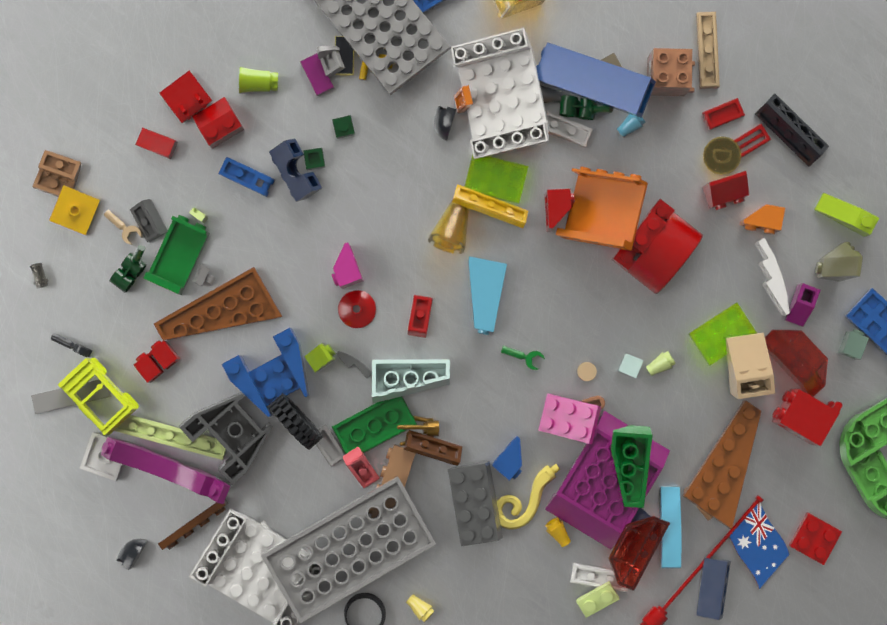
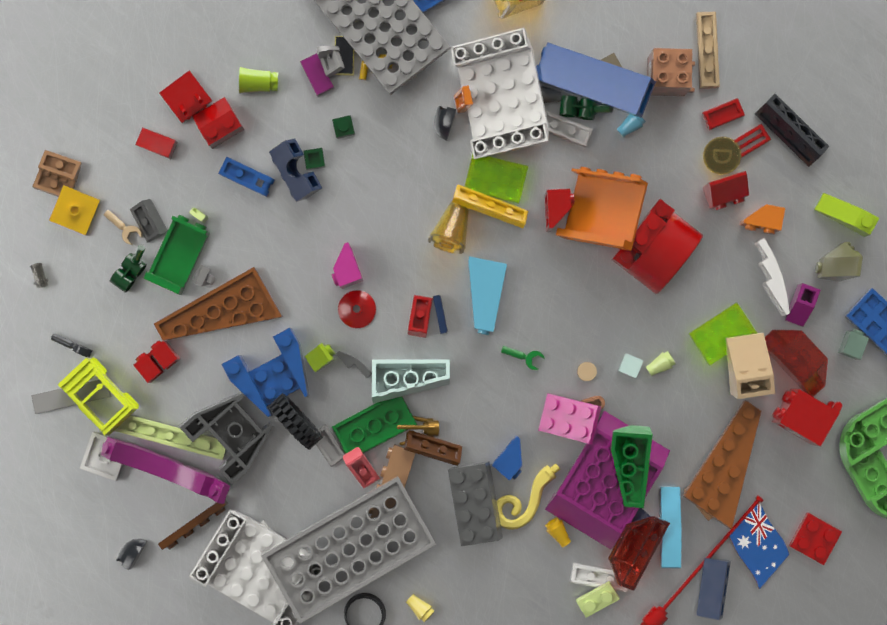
none -> dark blue tile [433,295,448,334]

